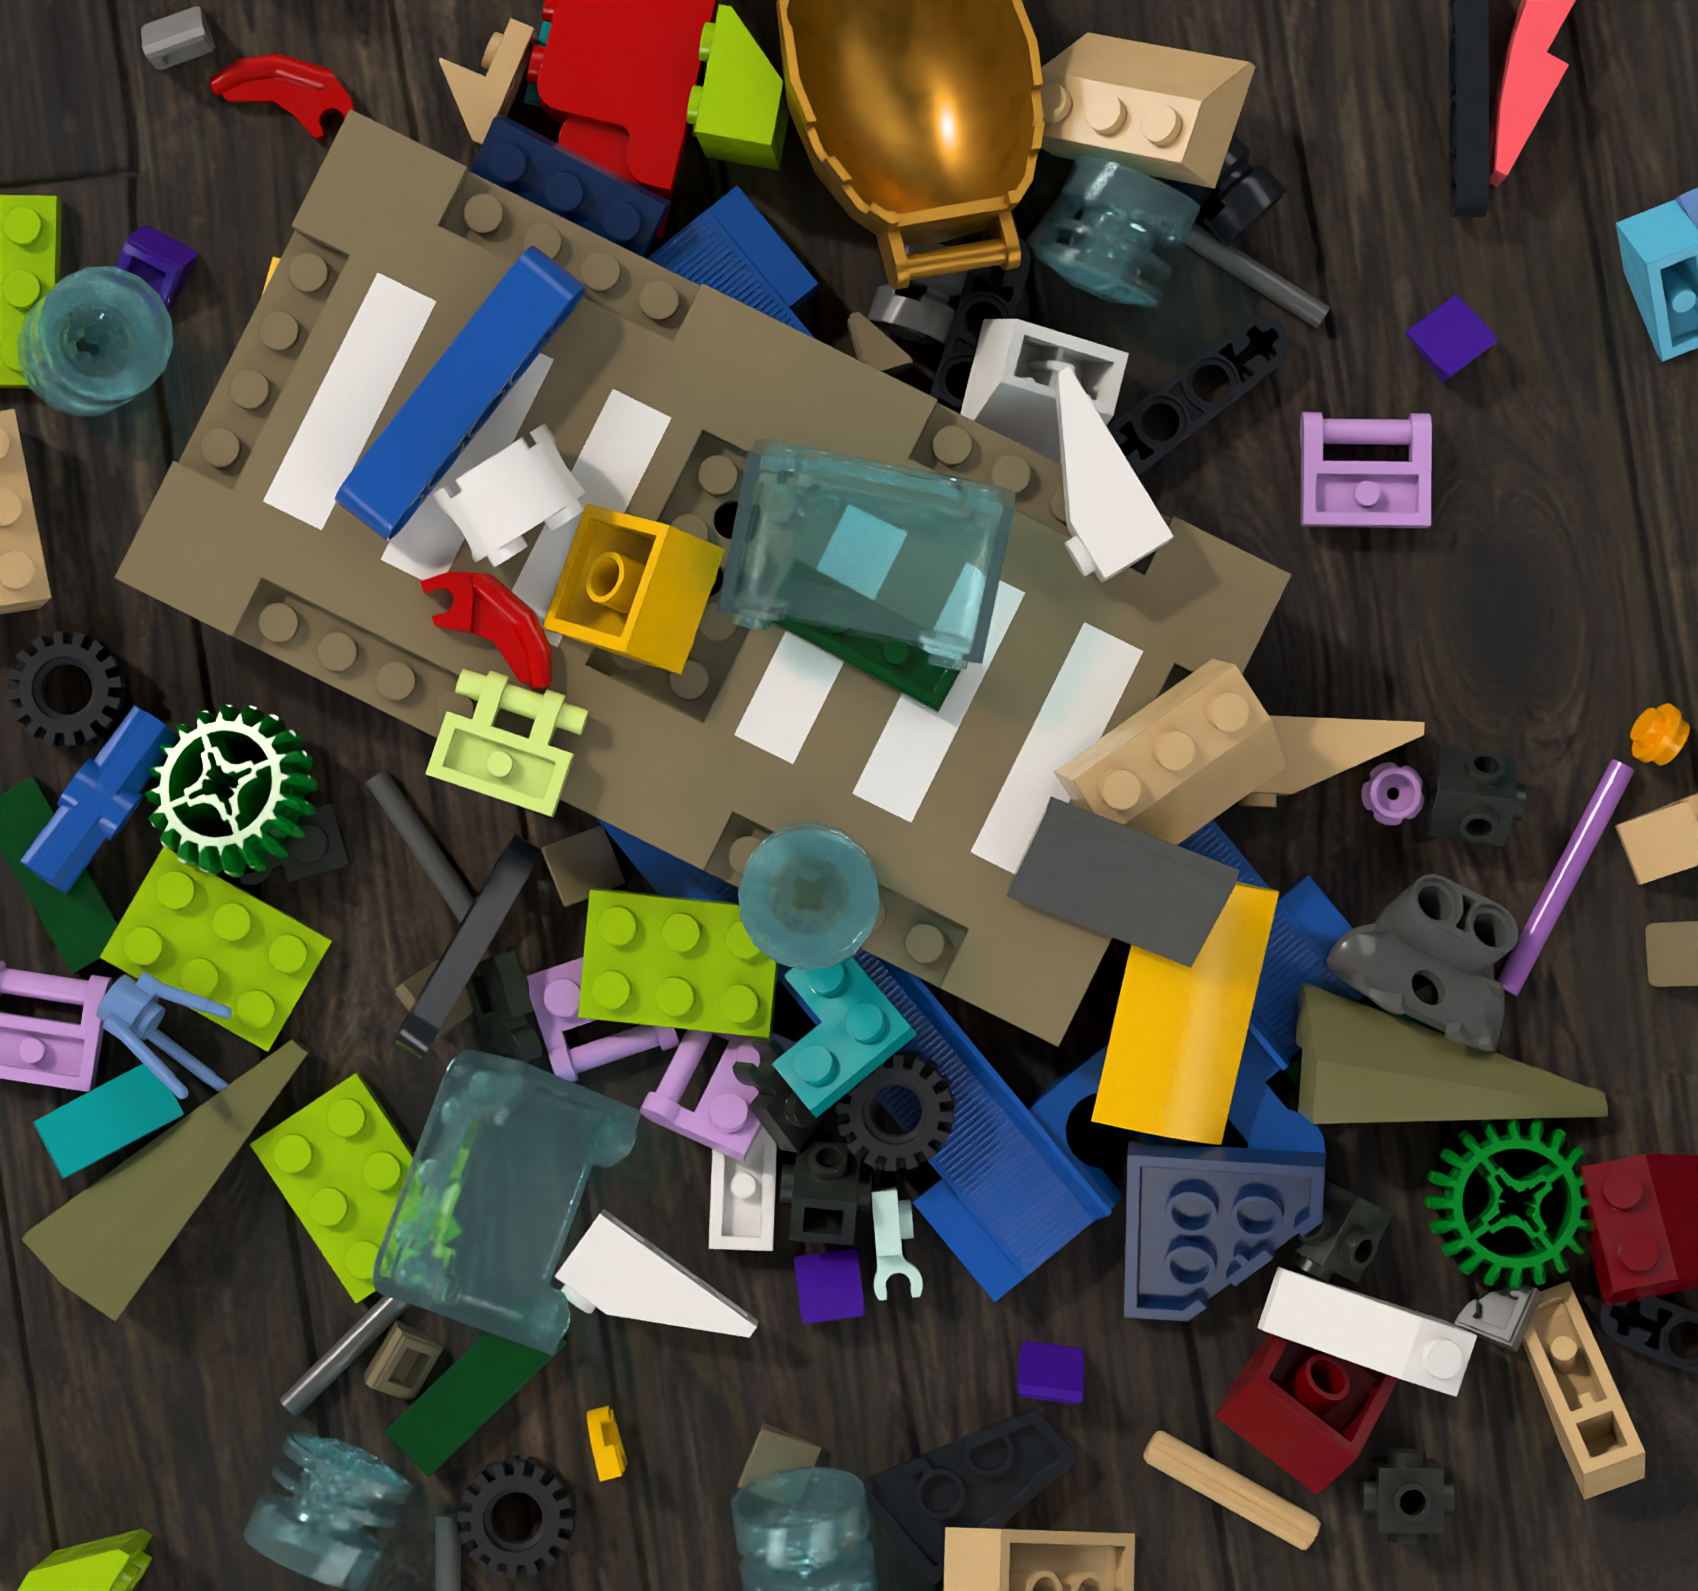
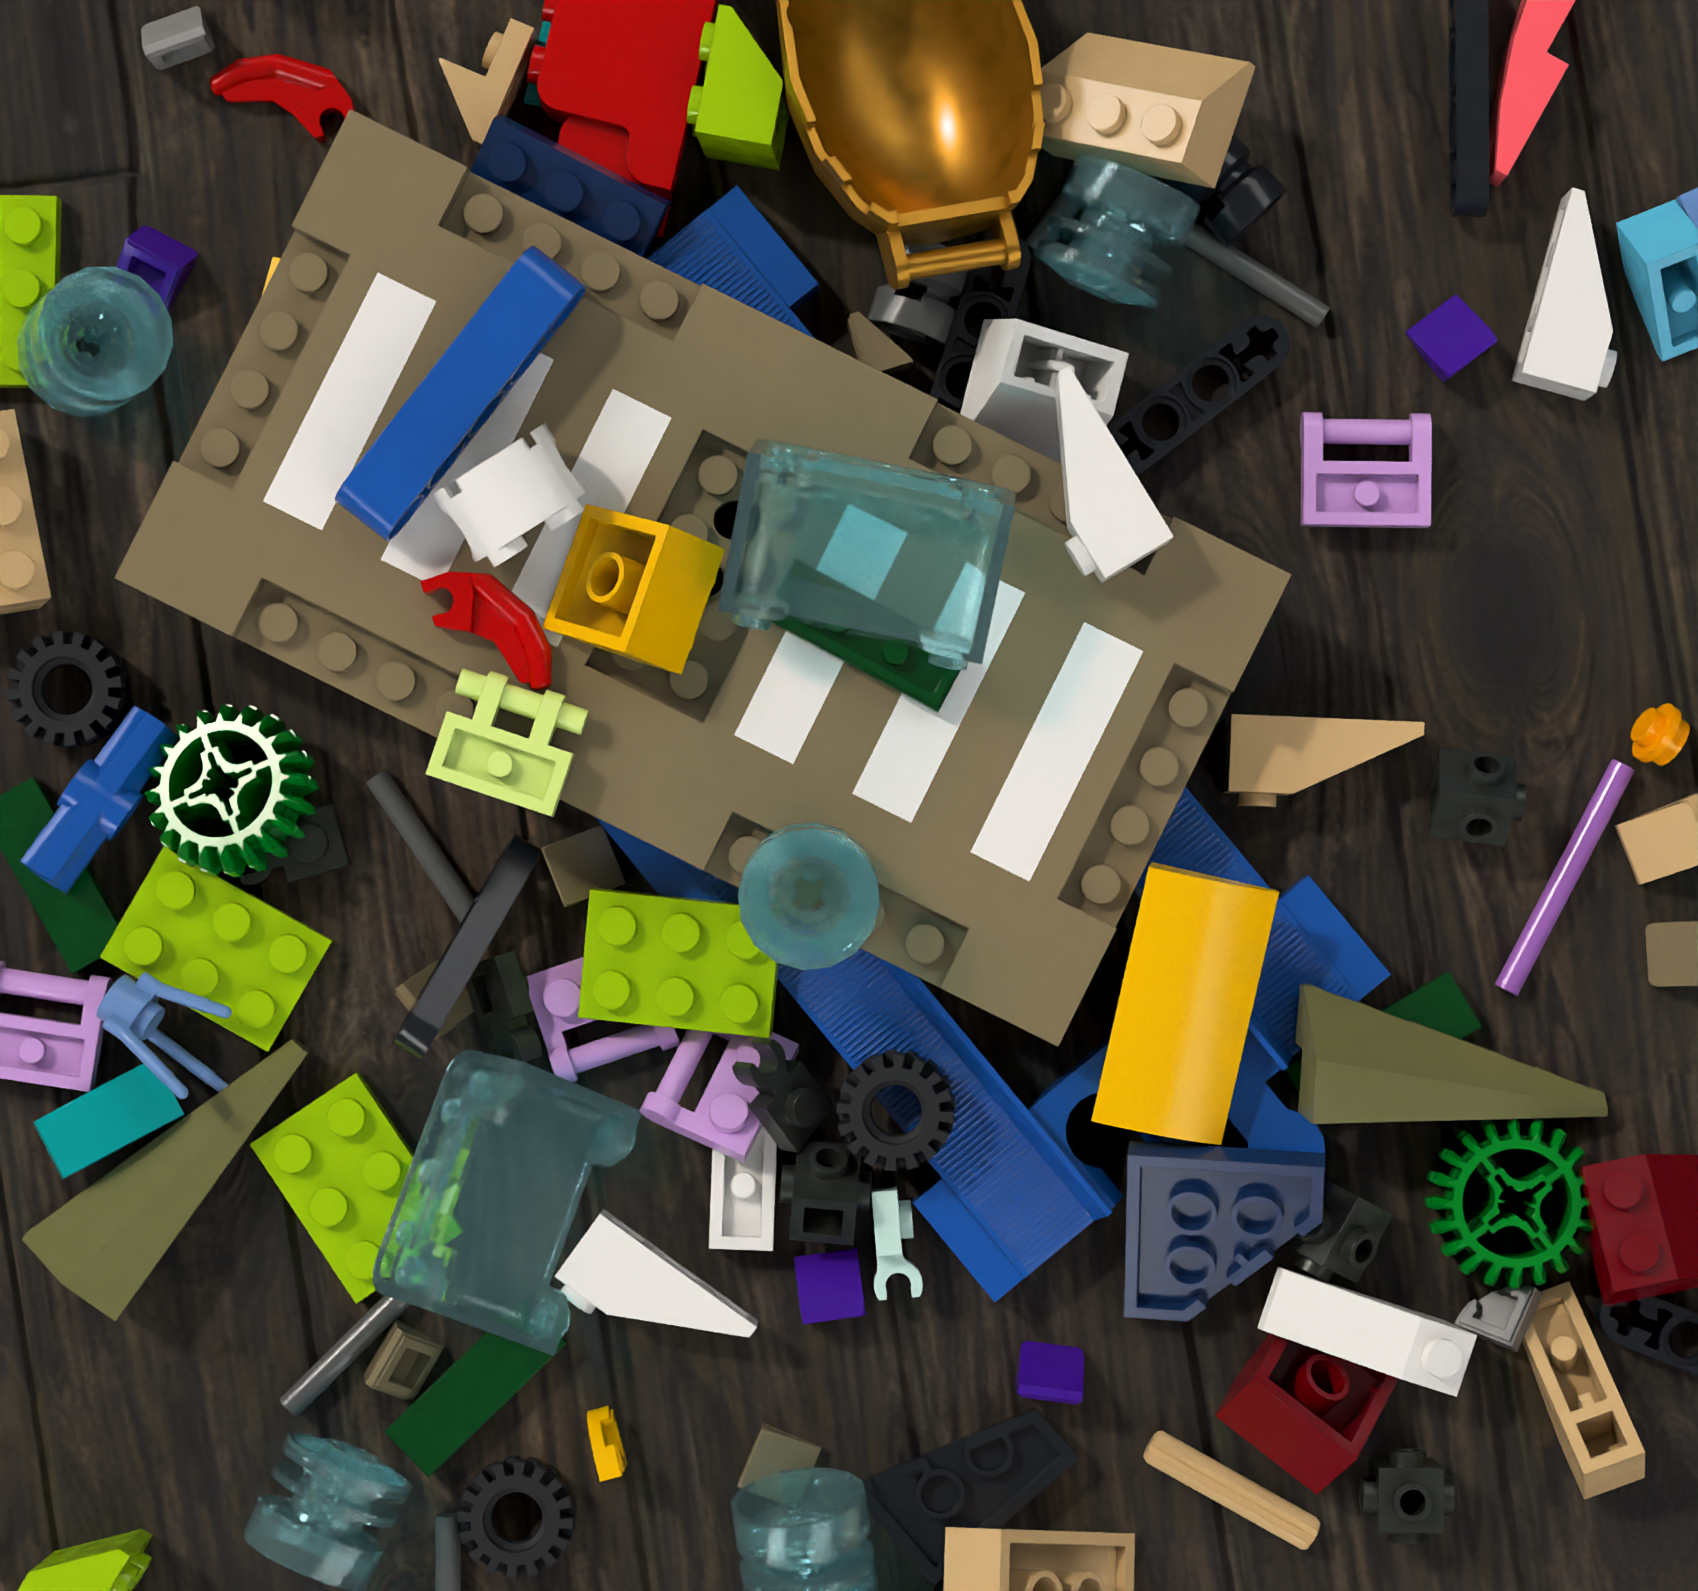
teal plate [772,935,917,1118] -> none
dark grey tile [1006,797,1239,968] -> none
tan slope [1054,658,1286,845] -> none
dark grey piece [1326,874,1518,1053] -> none
lavender plate [1361,762,1424,825] -> none
none -> white slope [1511,187,1617,401]

